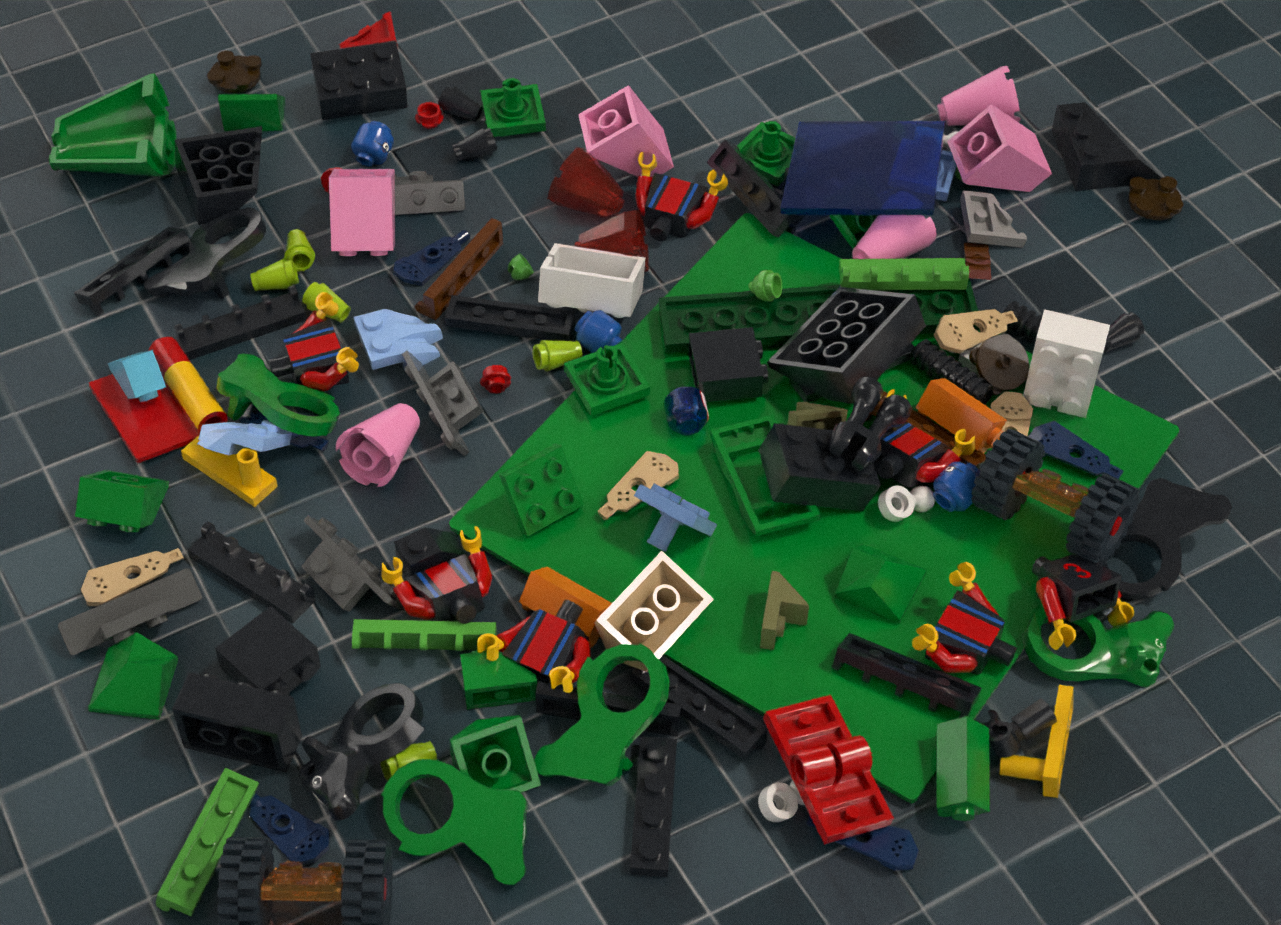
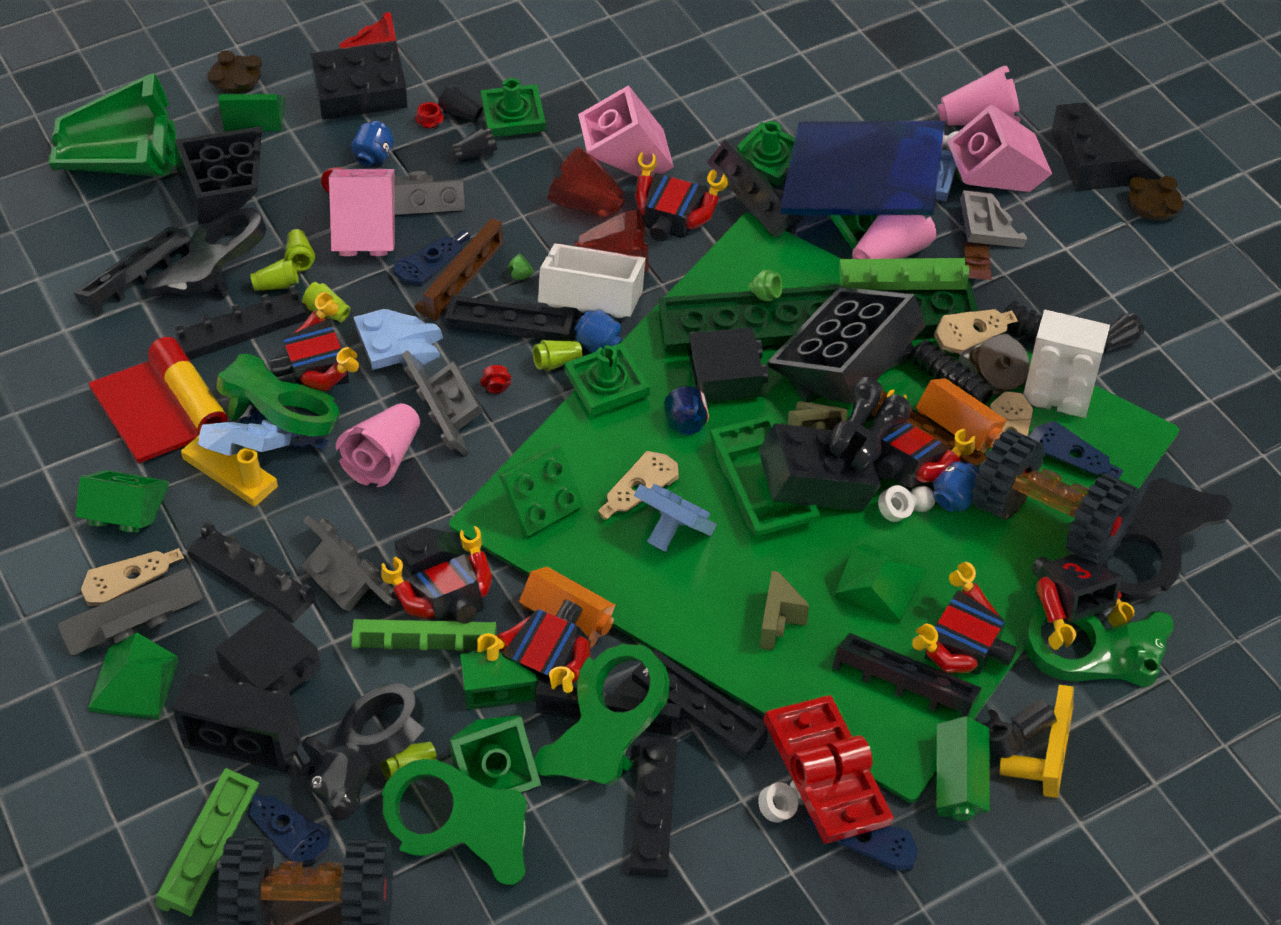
medium azure slope [108,350,166,402] -> none
tan slope [594,551,713,671] -> none

